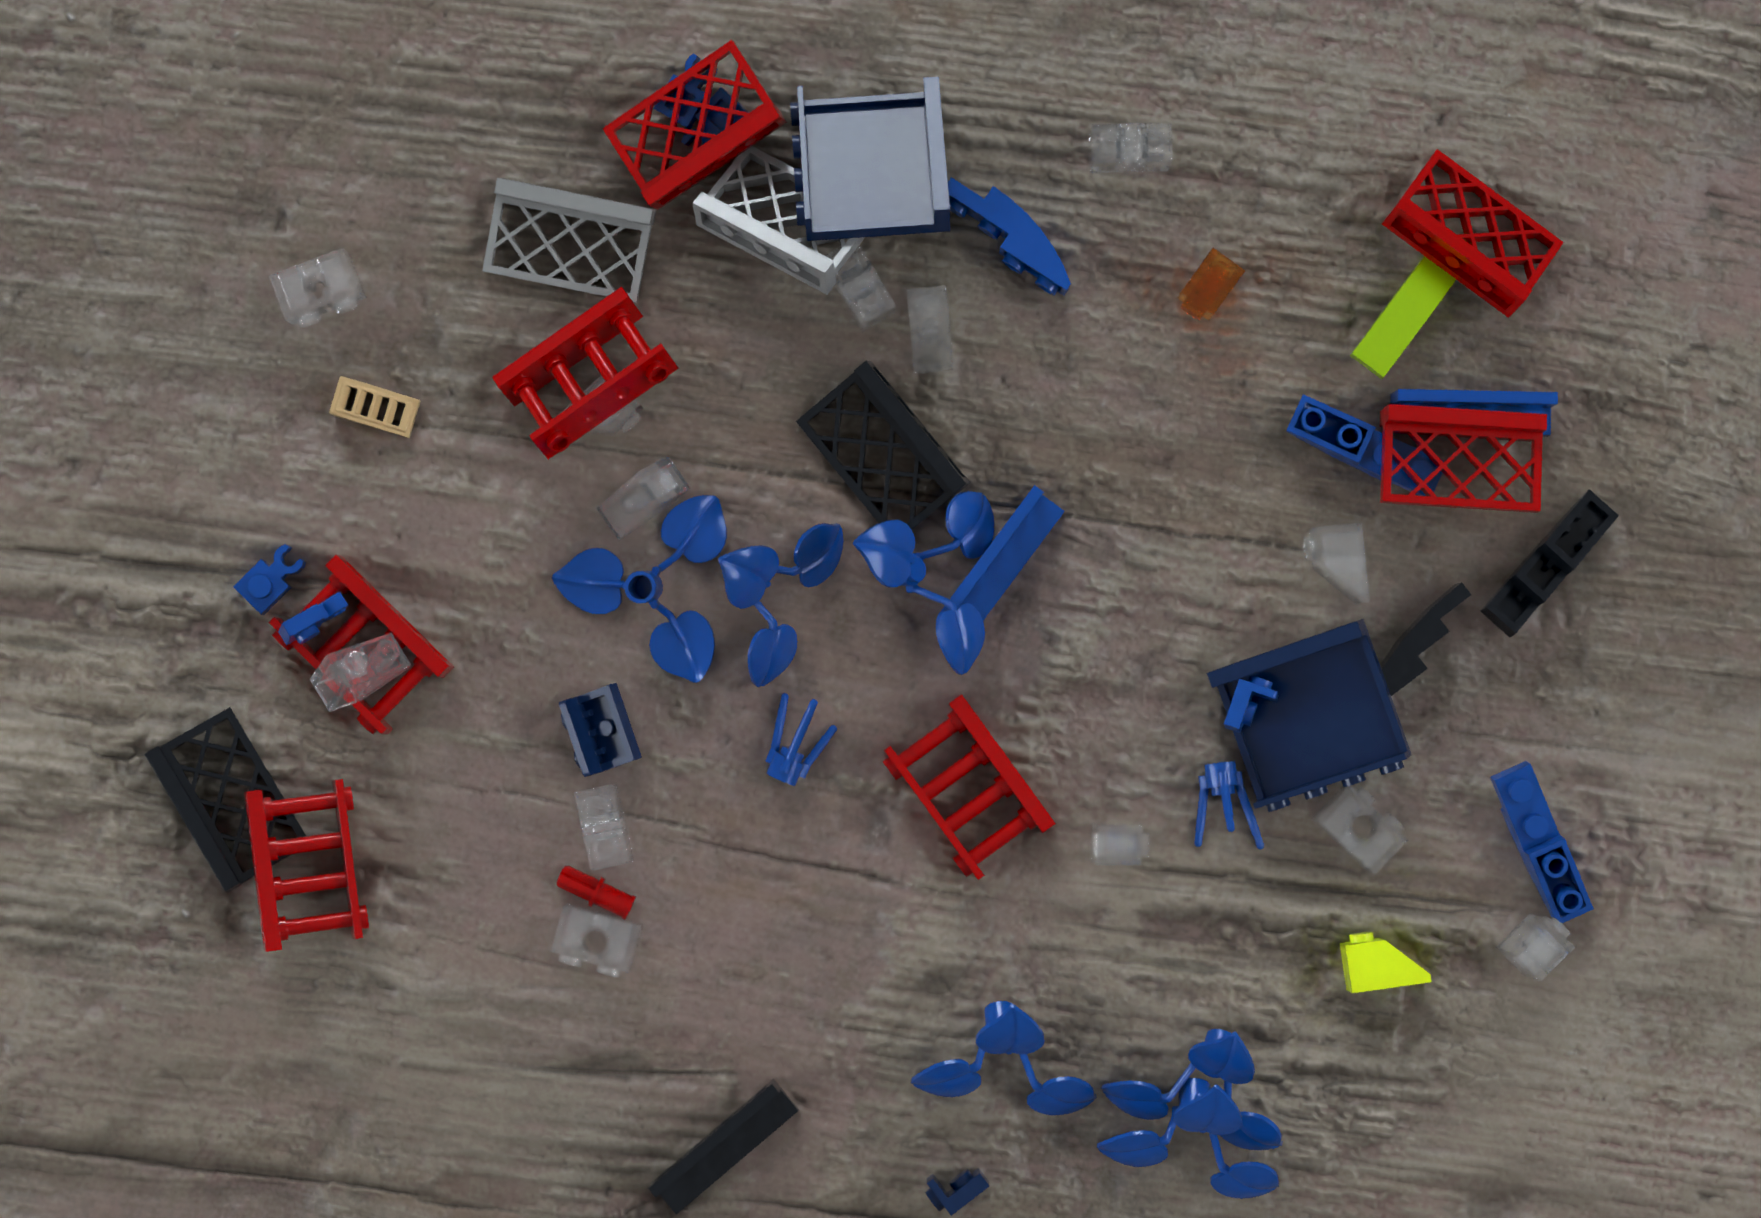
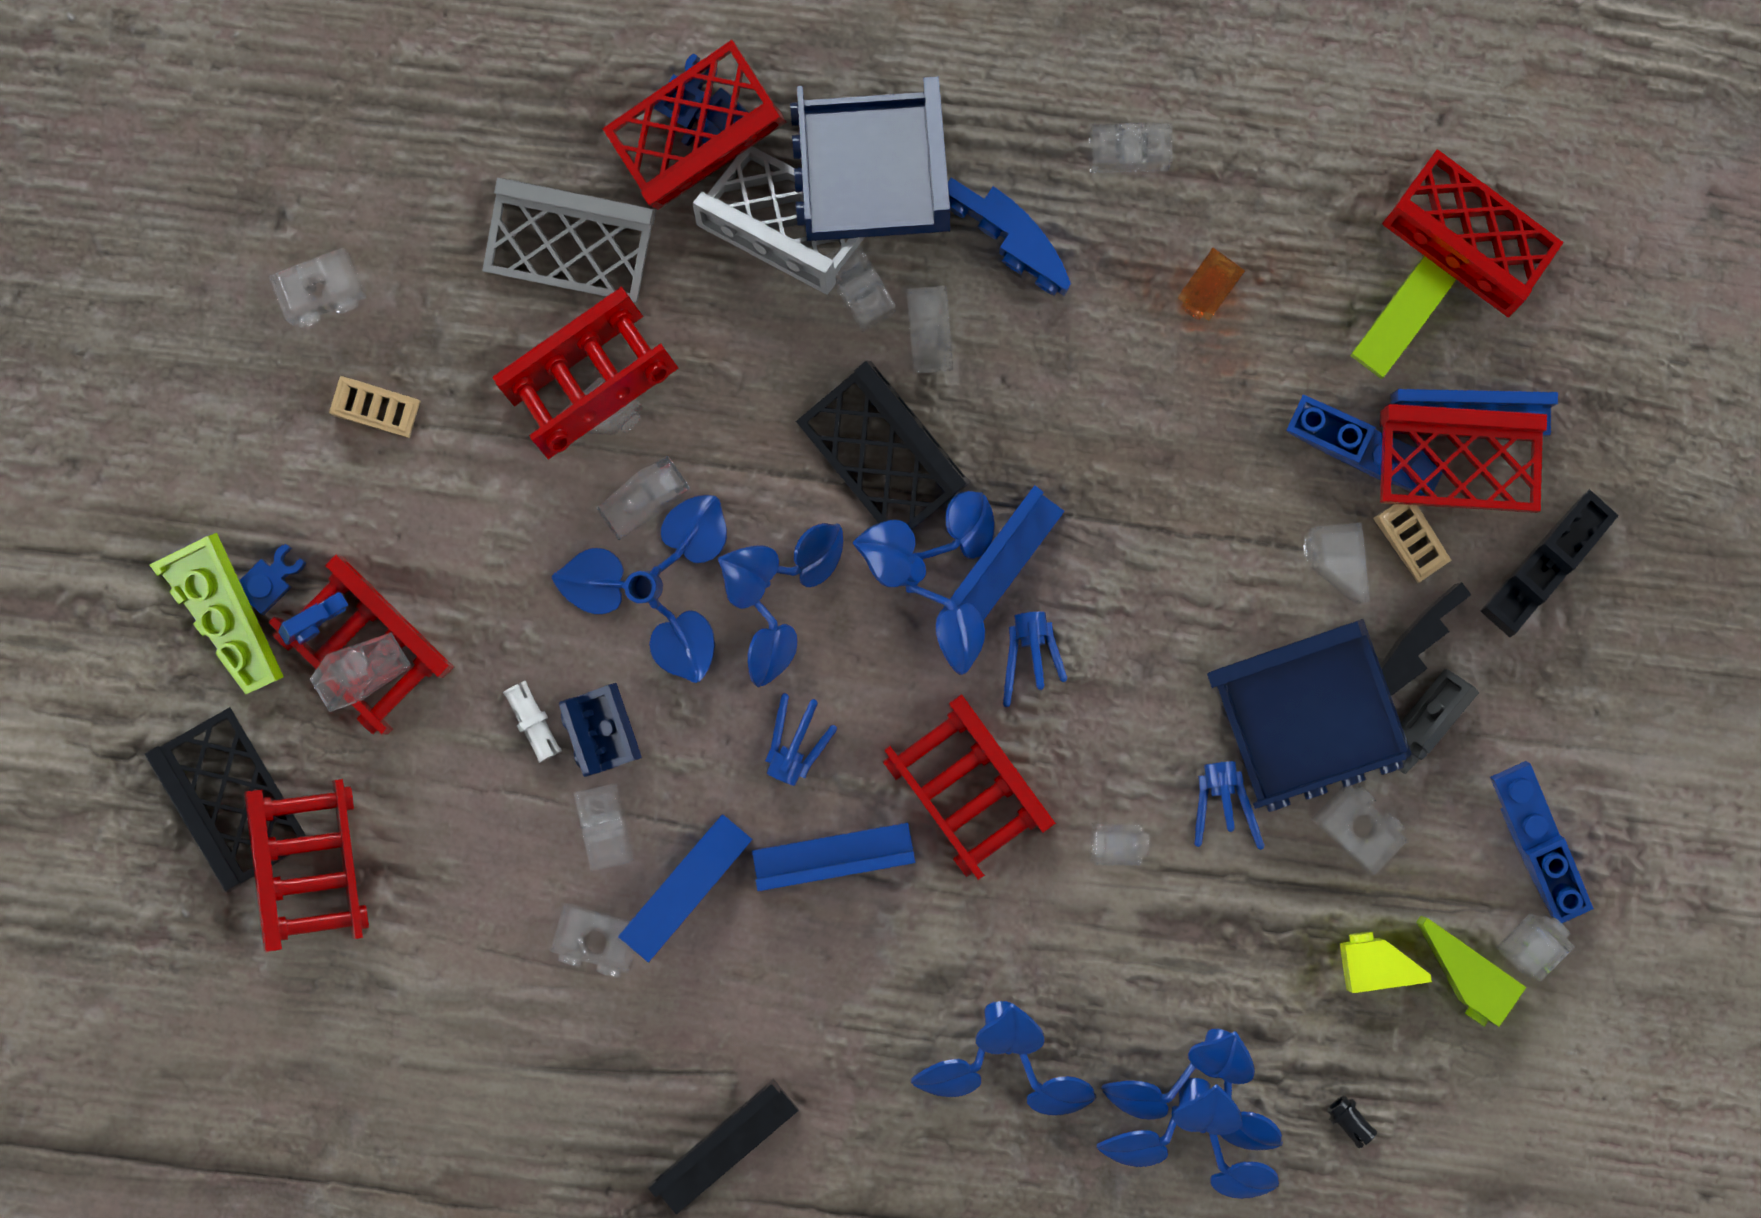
red axle [556,866,636,920] -> none
dark blue bracket [925,1168,990,1216] -> none
blue bracket [1224,676,1279,733] -> none
none -> lime wing [149,533,284,694]
none -> white pin [503,681,562,763]
none -> blue slope [618,814,753,963]
none -> blue fence [752,822,915,891]
none -> blue plant [1003,611,1067,707]
none -> black pin [1327,1096,1377,1148]
none -> tan slope [1373,504,1452,583]
none -> dark grey hinge [1399,669,1479,774]
none -> lime slope [1416,916,1527,1027]

